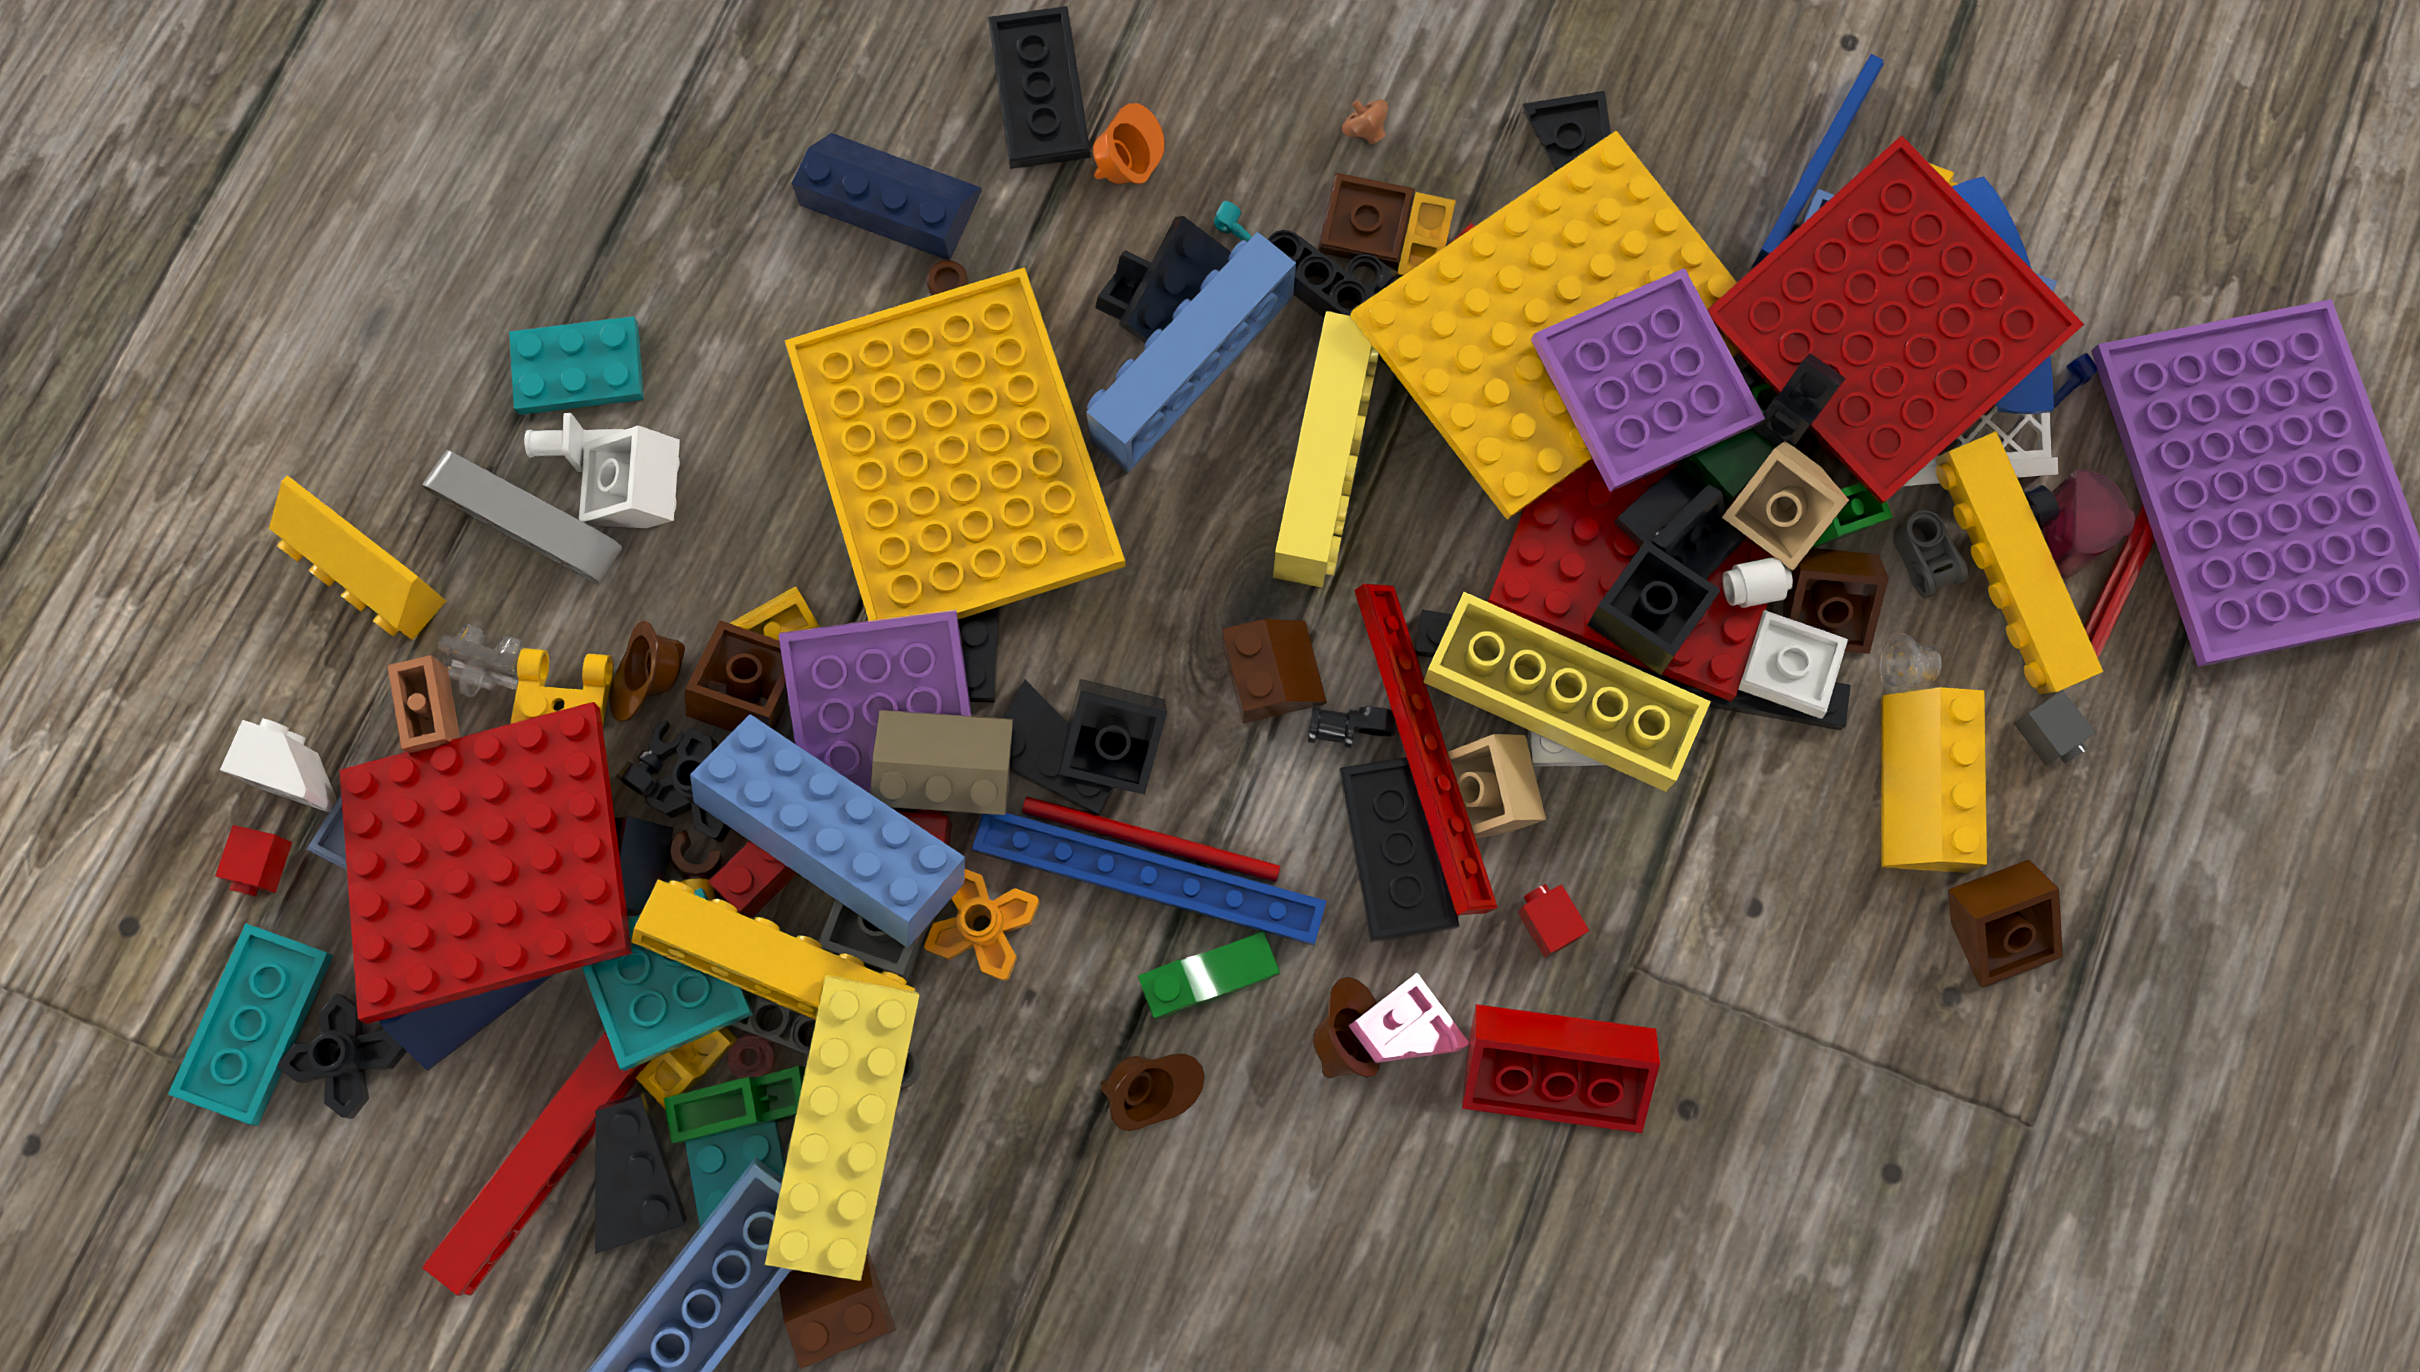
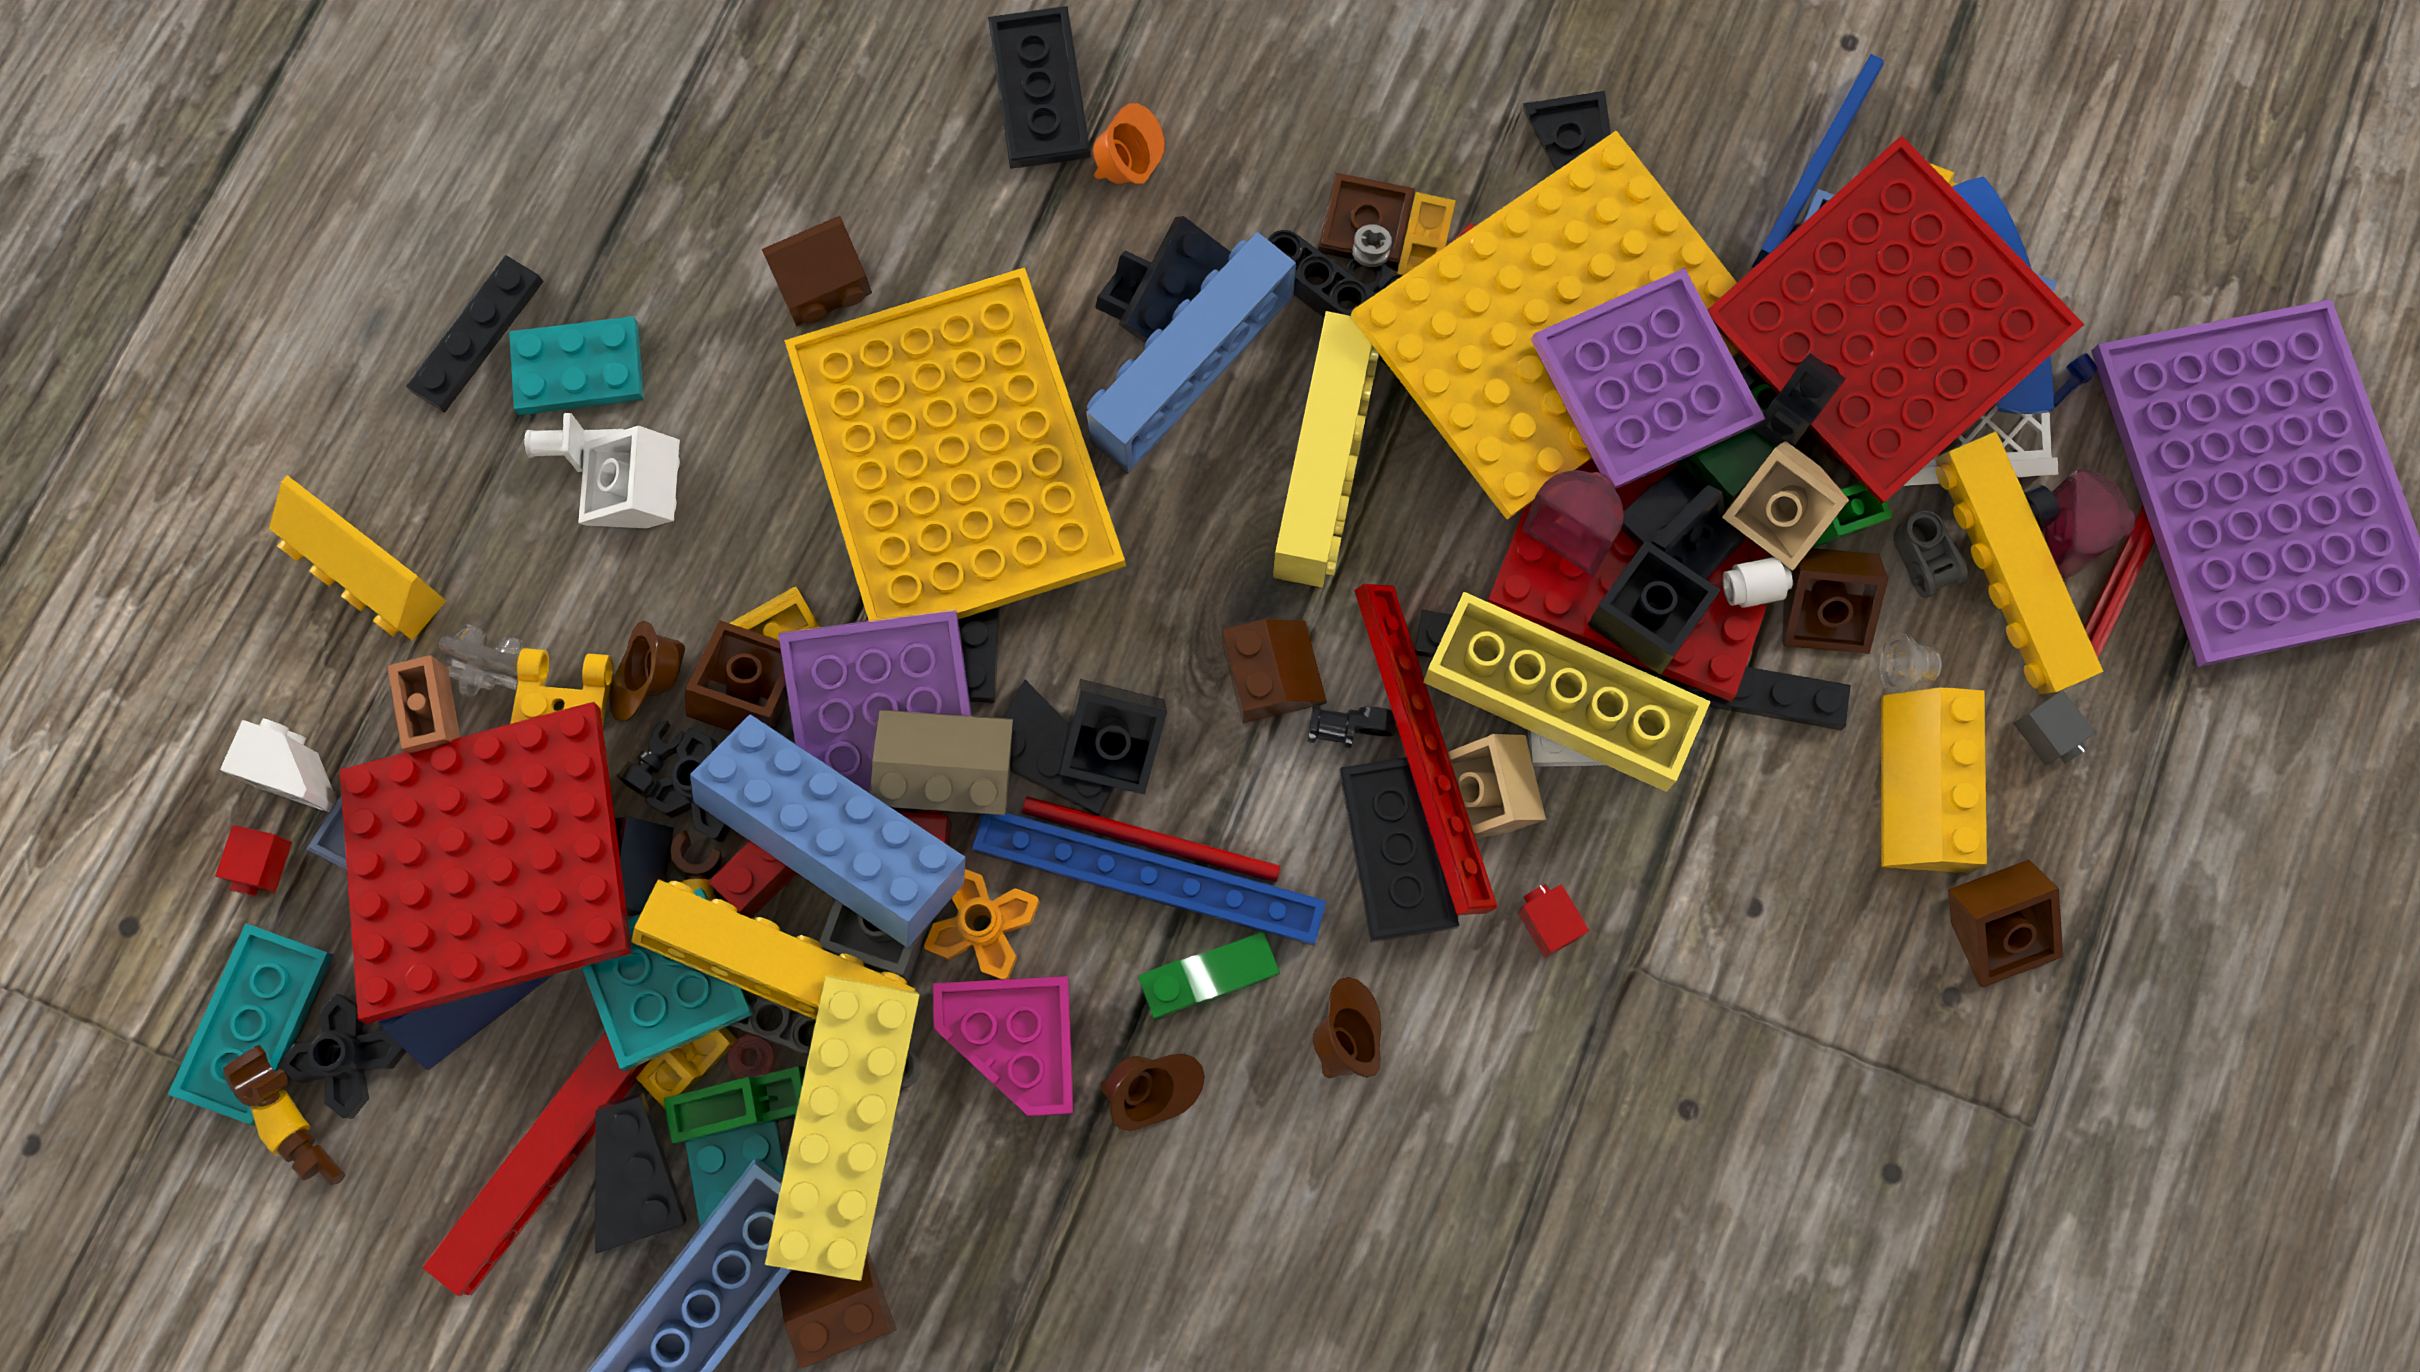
light grey beam [422,450,623,584] -> none
dark blue slope [791,133,982,260] -> none
reddish brown tile [926,260,969,296] -> none
teal hand [1214,201,1252,242] -> none
nougat piece [1342,99,1389,145] -> none
wing [1349,973,1470,1063] -> none
red slope [1462,1004,1660,1133] -> none
white plate [1738,610,1848,719] -> none
none -> reddish brown piece [223,1045,345,1185]
none -> black plate [406,255,543,413]
none -> reddish brown slope [762,216,872,326]
none -> dark pink plate [933,976,1074,1117]
none -> light grey bush [1352,224,1392,267]
none -> clear pink brick [1521,470,1624,577]

